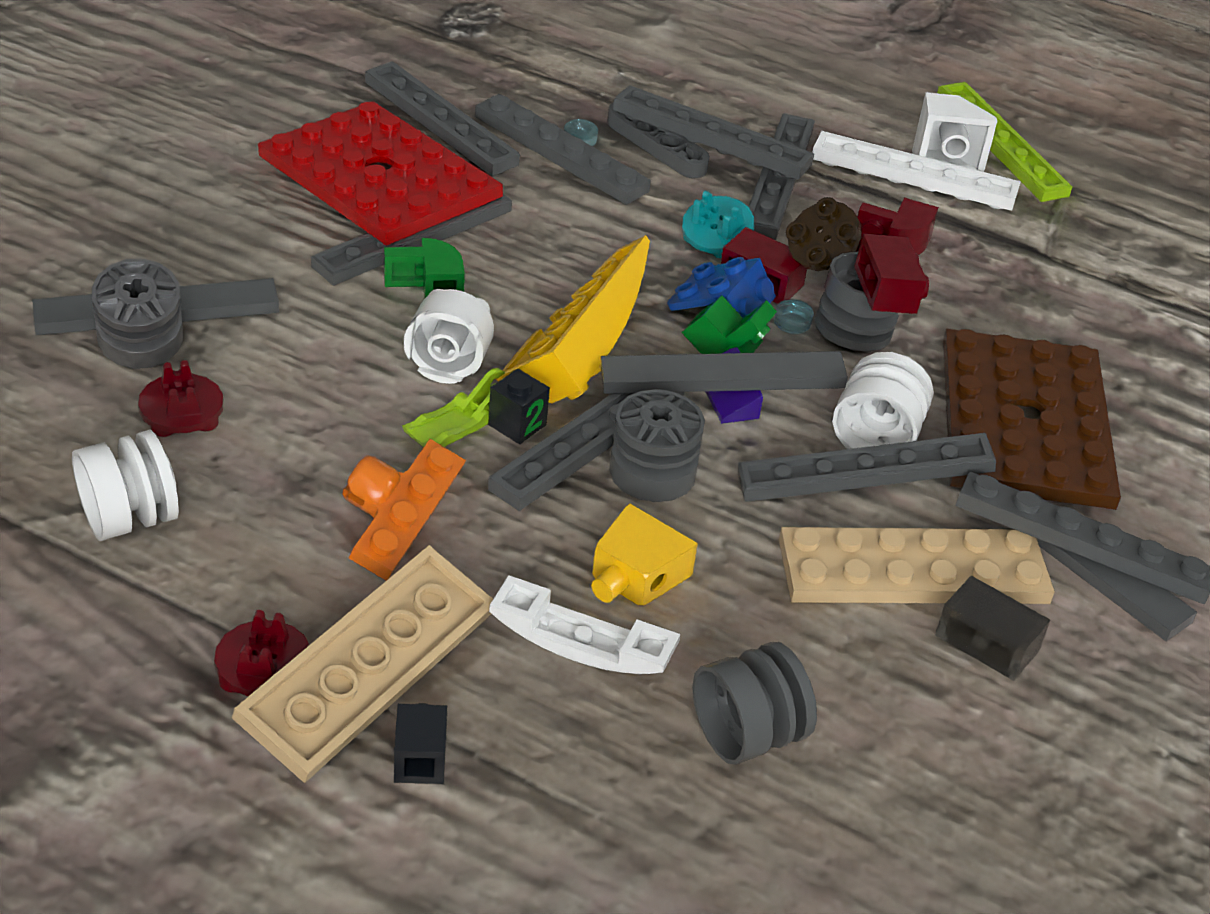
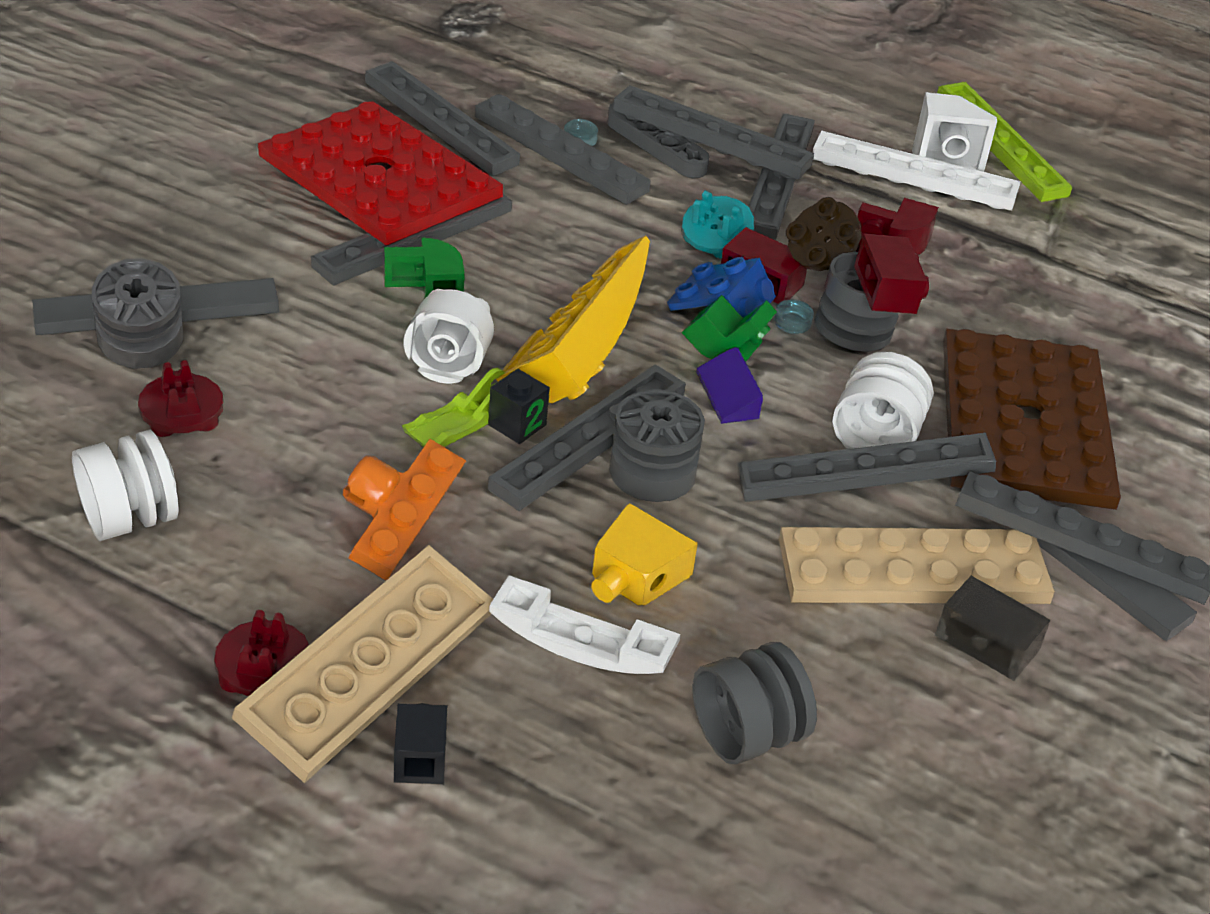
dark grey tile [601,351,848,394] -> none

